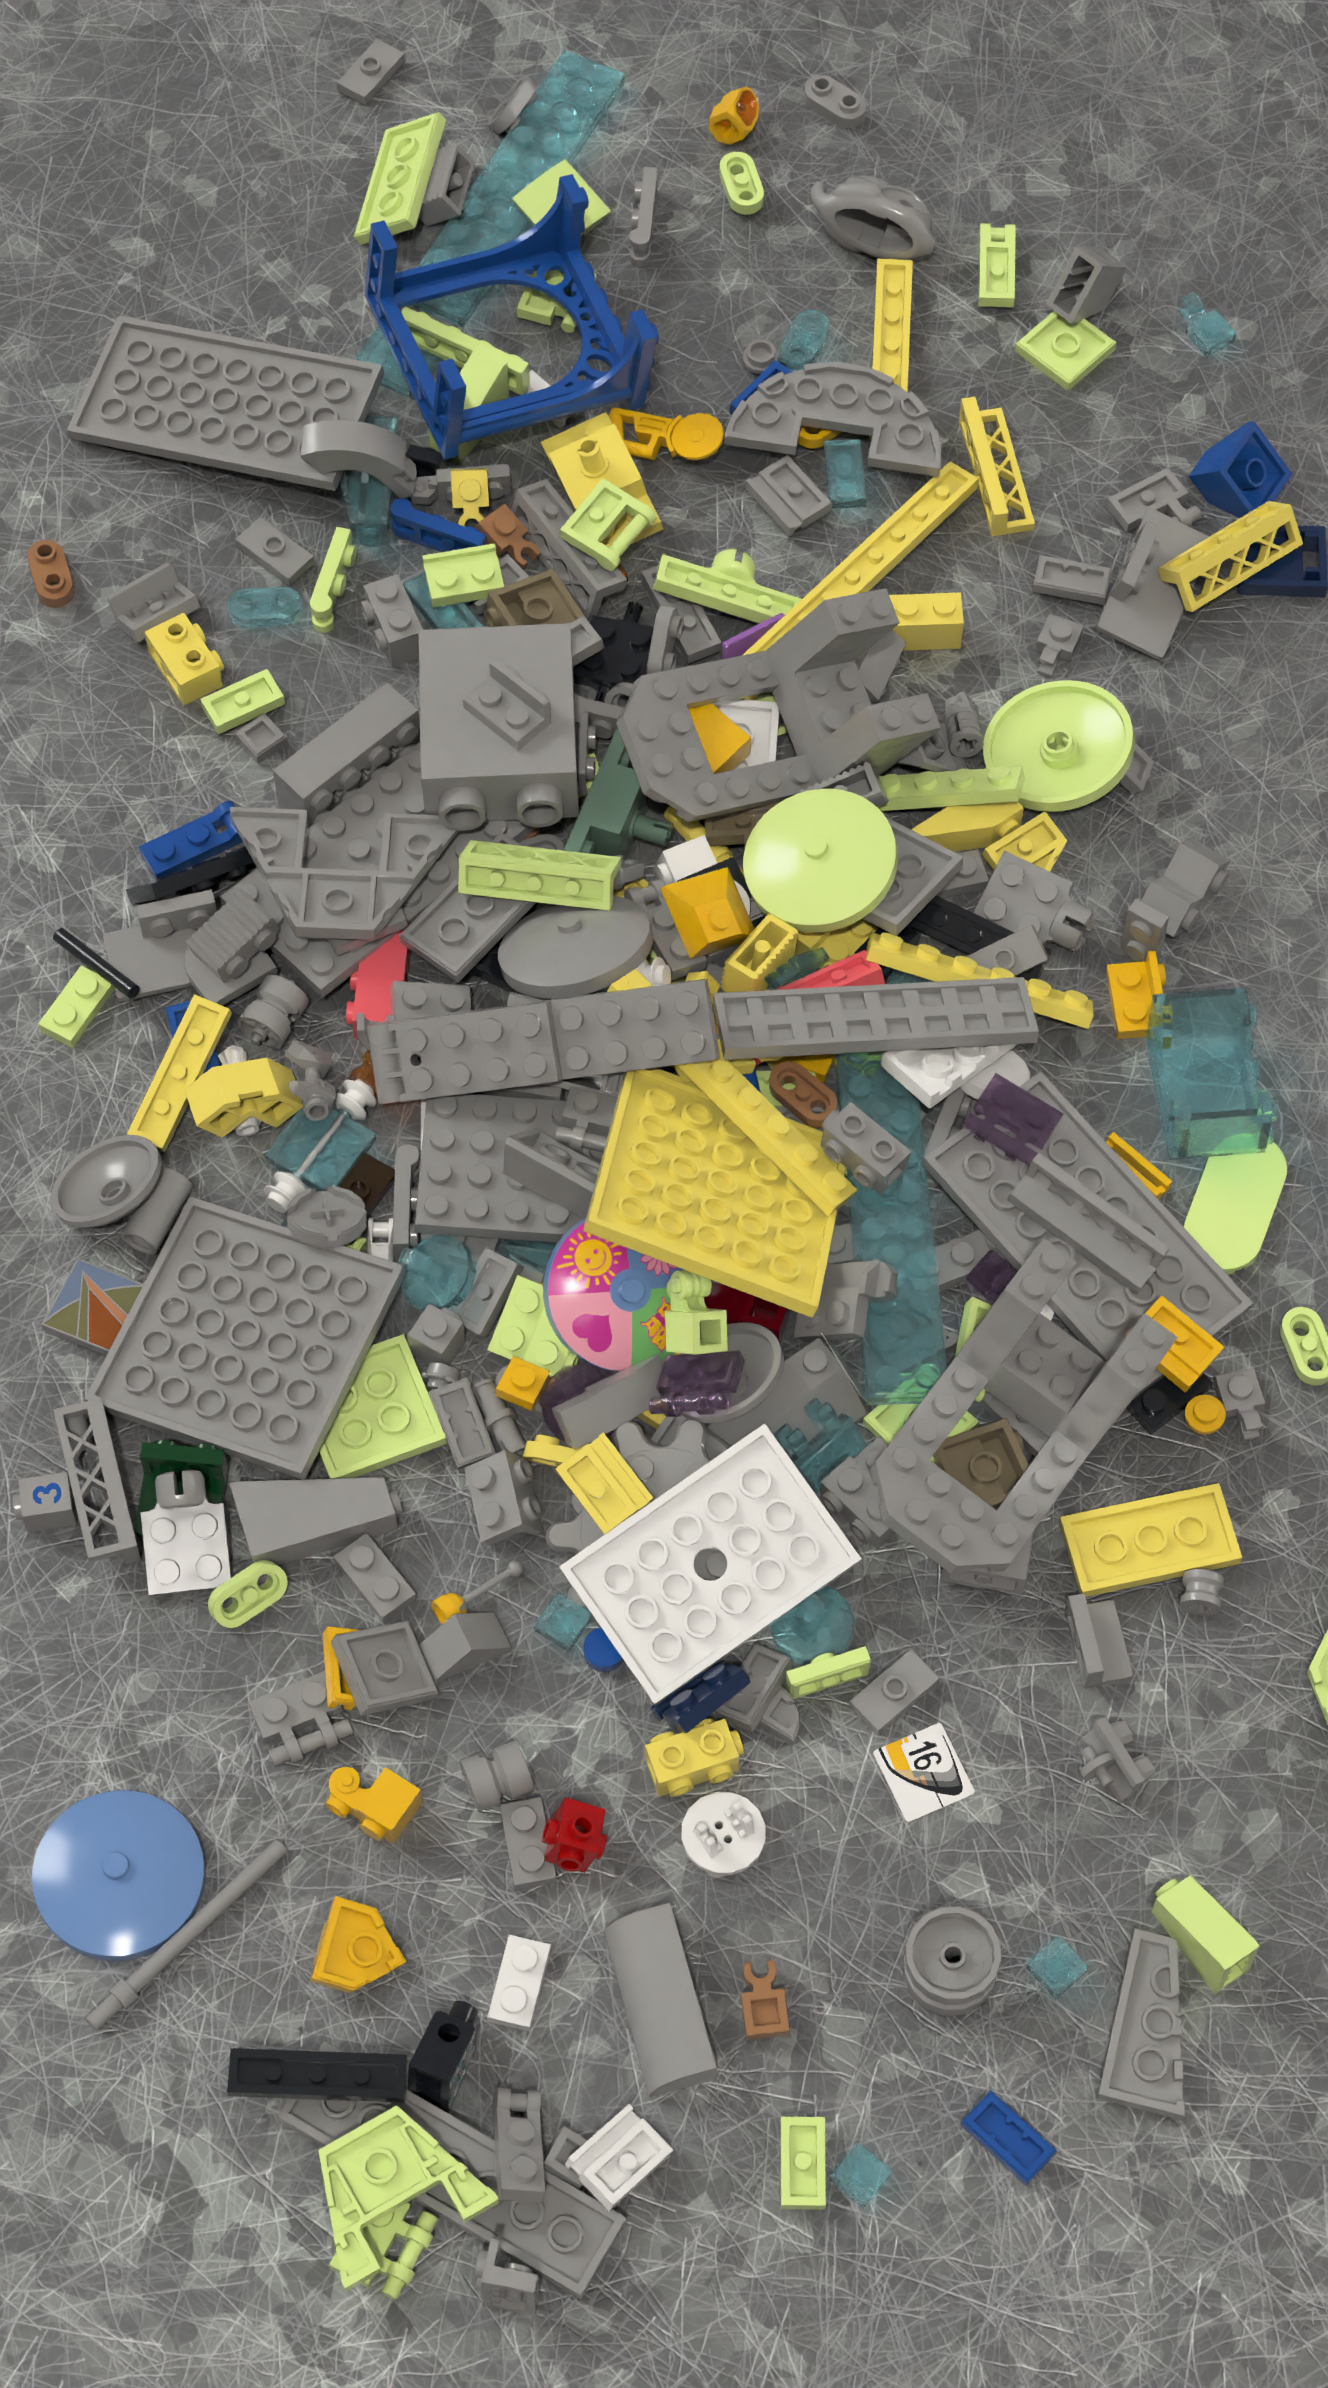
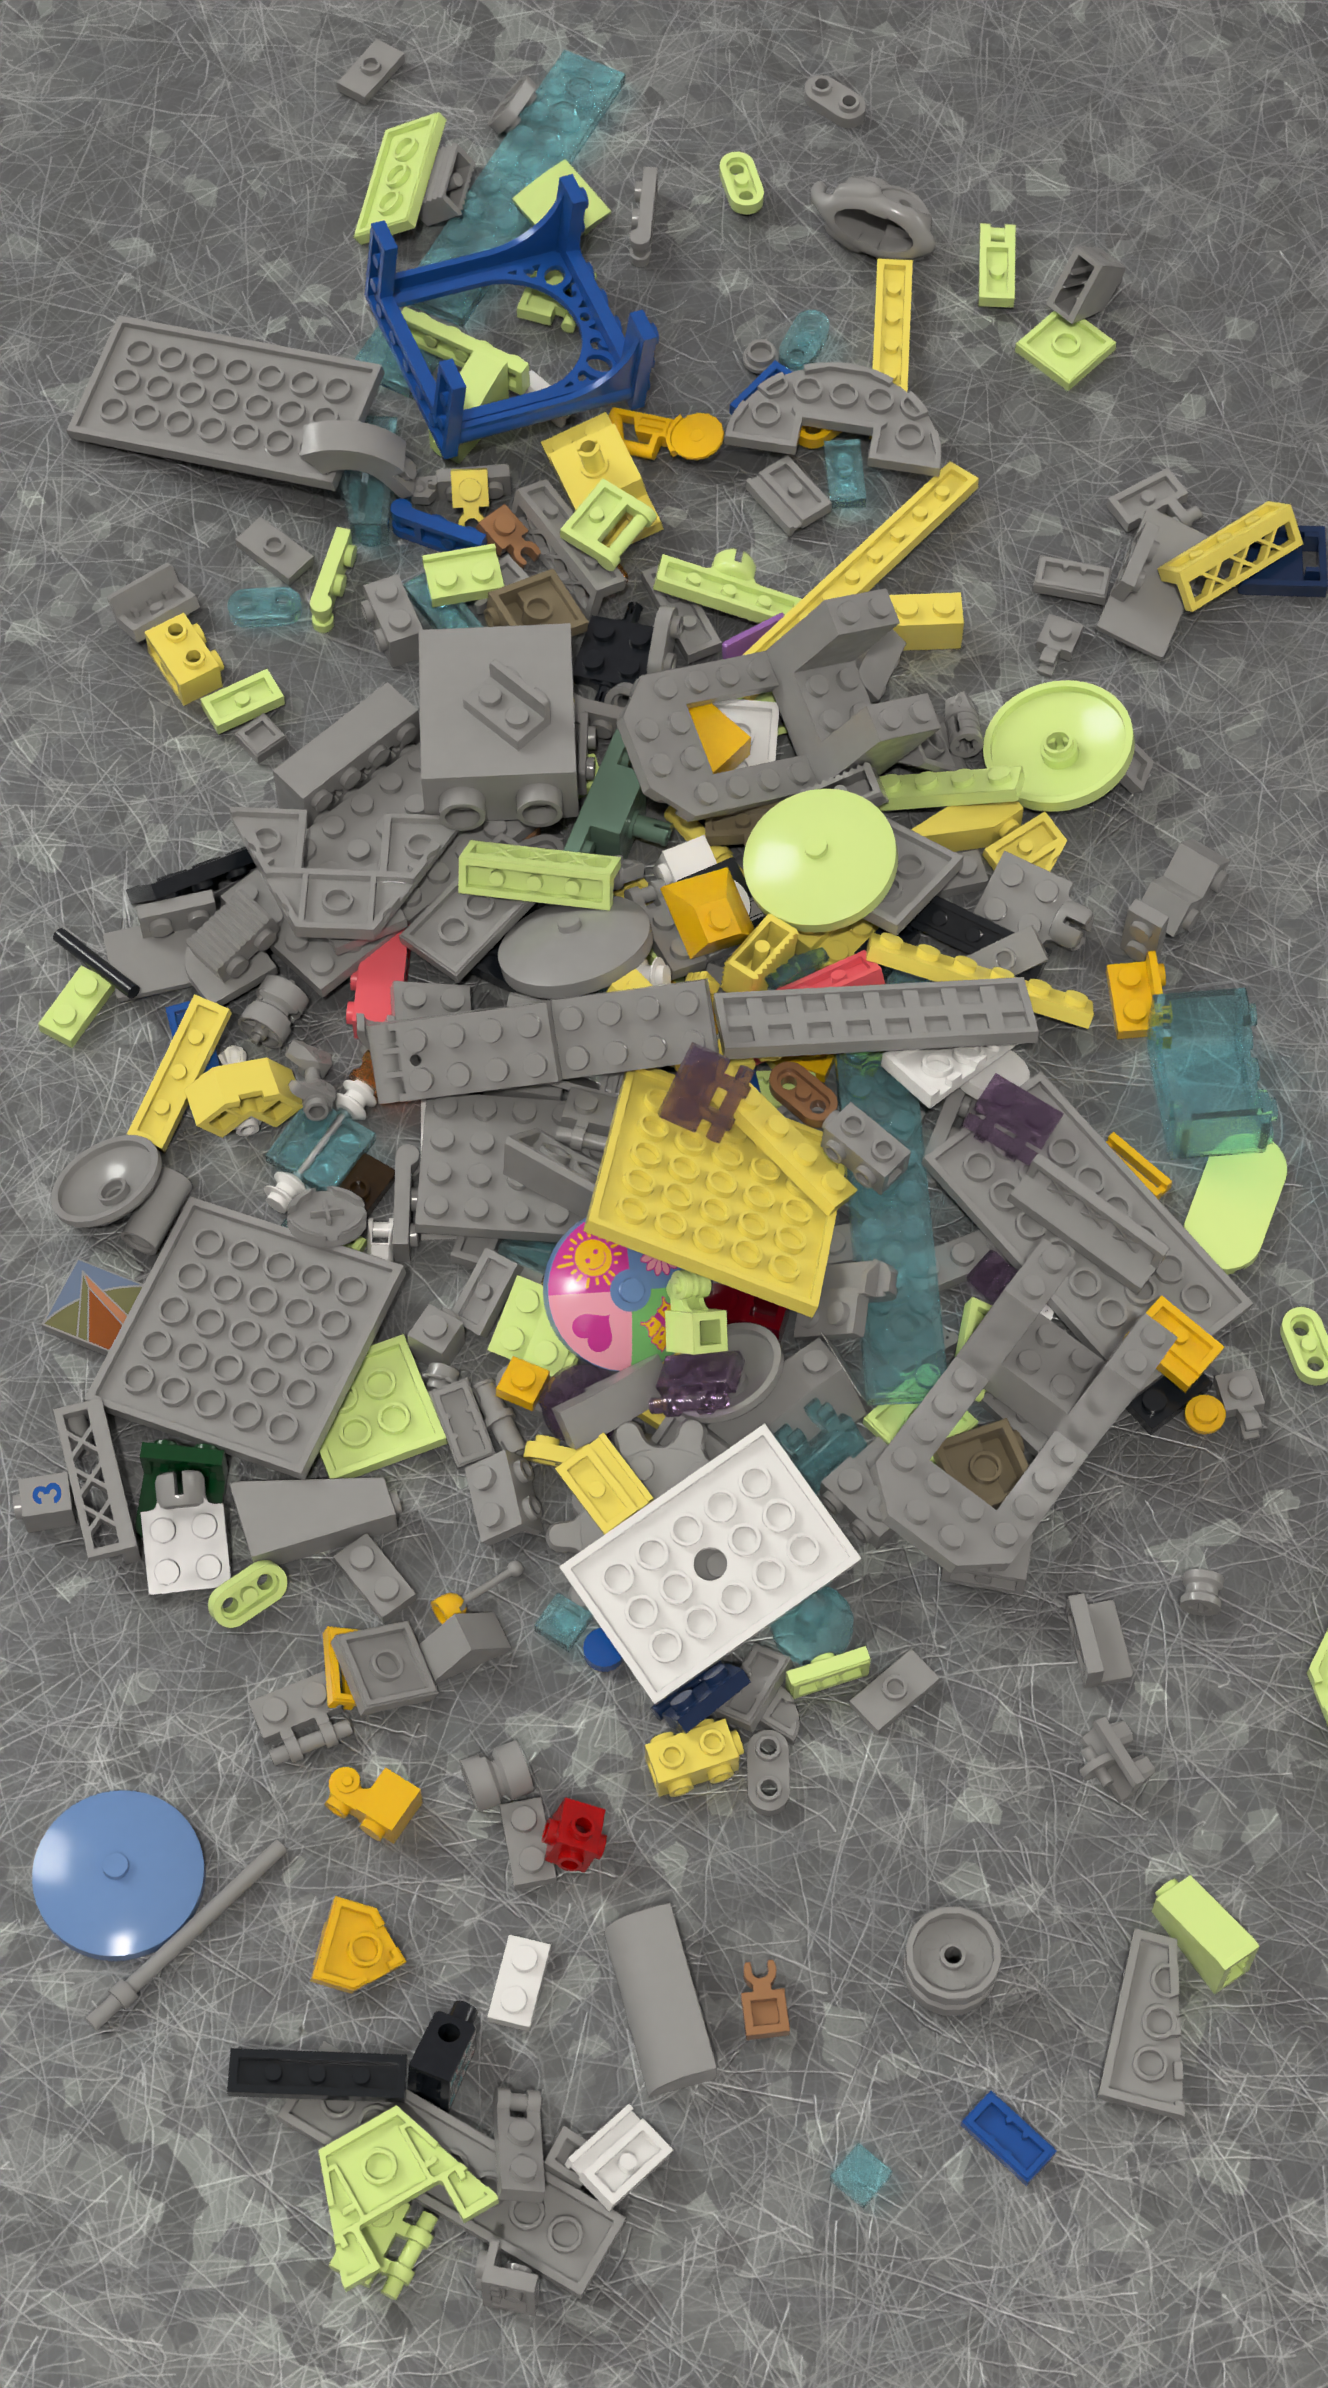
medium nougat plate [27,540,74,608] -> none
blue plate [139,801,243,882] -> none
clear light blue tile [398,1235,476,1311] -> none
black plate [405,444,446,477] -> none
light grey plate [571,615,605,667] -> none
white plate [681,1792,766,1878] -> none
yellow rock [708,86,759,145] -> none
yellowish green plate [780,2117,826,2210] -> none
sticker [873,1723,975,1822] -> none
light yellow fence [959,396,1035,537] -> none
clear light blue plate [1026,1935,1088,2000] -> none
light yellow plate [1059,1483,1242,1597] -> none
clear light blue plate [1178,292,1237,358] -> none
blue slope [1189,420,1292,518] -> none
none -> plate [657,1042,755,1143]
none -> light grey plate [747,1730,790,1816]

